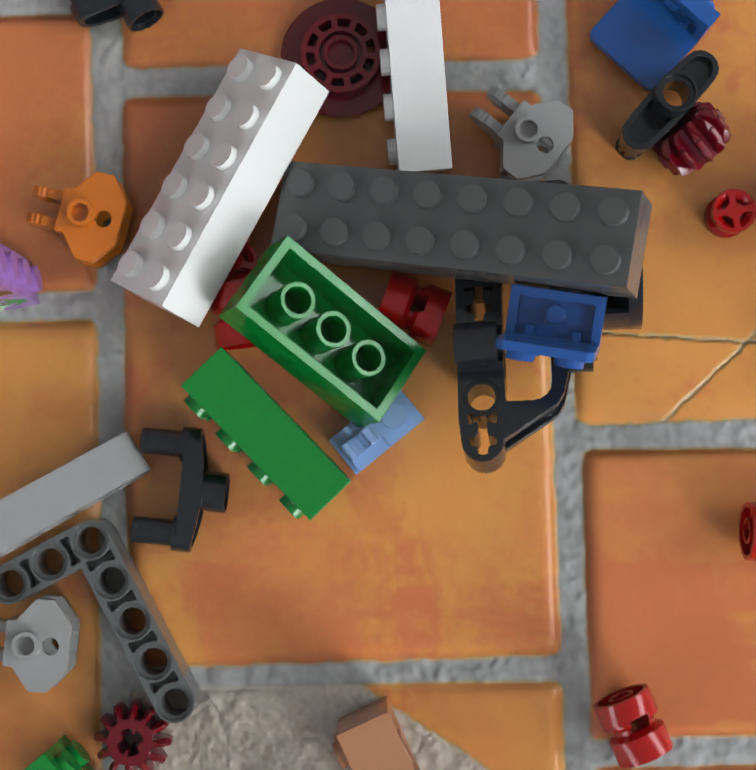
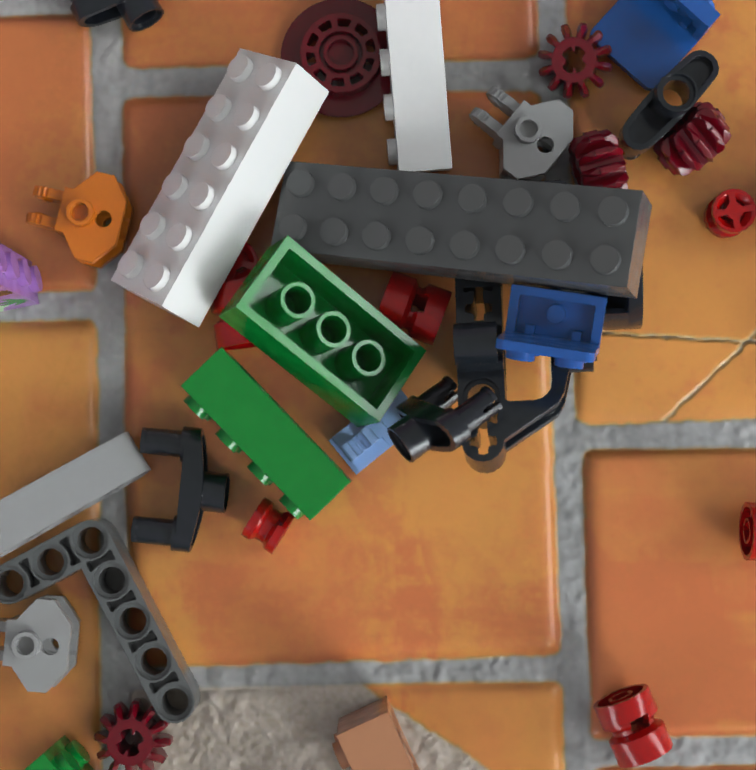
none -> red wheel [241,497,295,554]
none -> black connector [387,376,503,462]
none -> dark red gear [538,23,613,99]
none -> dark red gear [568,129,629,189]

